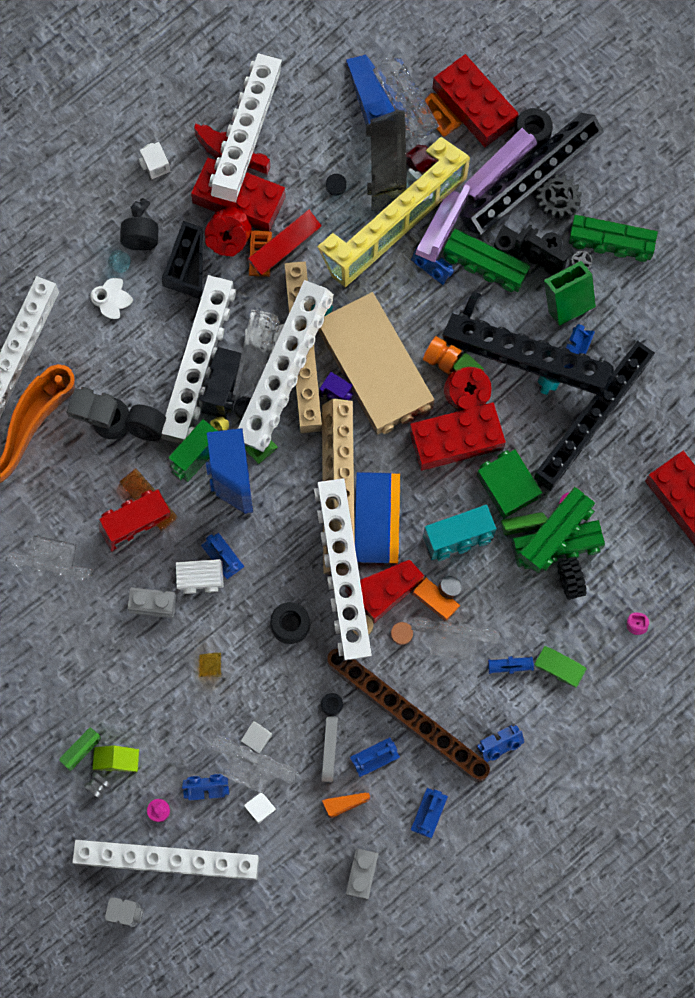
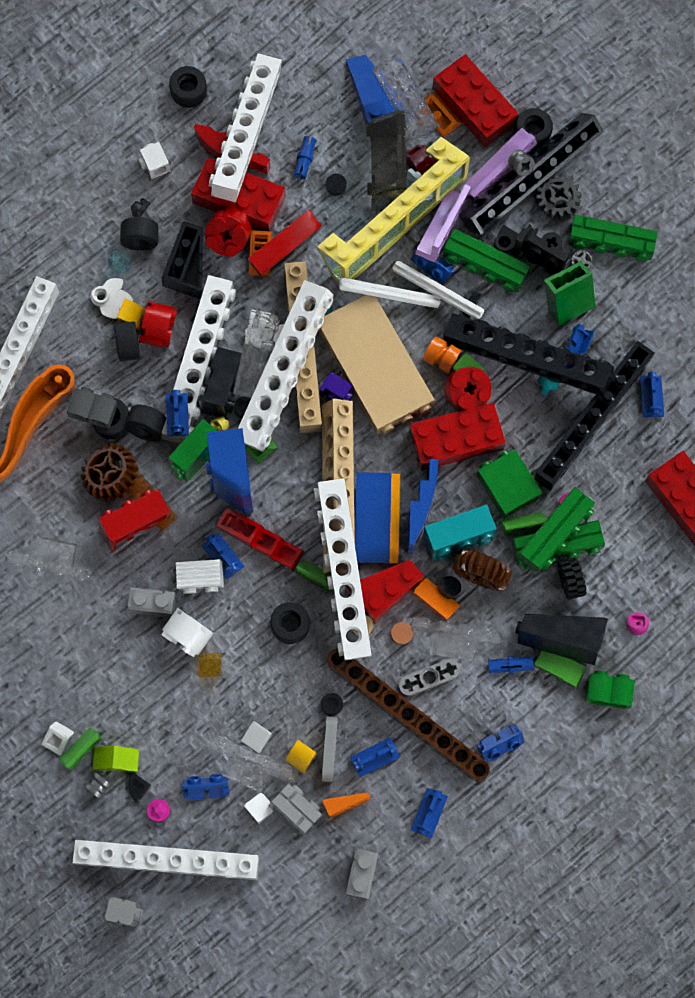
none -> white slope [41,722,74,756]
none -> reddish brown gear [80,443,139,502]
none -> black tyre [114,321,140,362]
none -> yellow brick [117,298,145,332]
none -> black tile [129,772,151,804]
none -> red brick [139,301,177,348]
none -> white brick [161,608,214,657]
none -> blue hinge [166,390,189,436]
none -> black tyre [169,66,207,108]
none -> red slope [215,507,305,571]
none -> light grey brick [268,783,322,837]
none -> yellow brick [285,740,317,774]
none -> blue pin [293,136,317,179]
none -> bright green slope [296,560,334,595]
none -> white axle [339,277,441,308]
none -> white axle [392,261,484,319]
none -> light grey beam [399,659,460,697]
none -> blue slope [408,459,439,554]
none -> reddish brown gear [452,549,512,591]
none -> flat silver wheel [508,150,535,176]
none -> black slope [515,614,608,666]
none -> green brick [585,671,635,709]
none -> blue hinge [640,372,664,418]

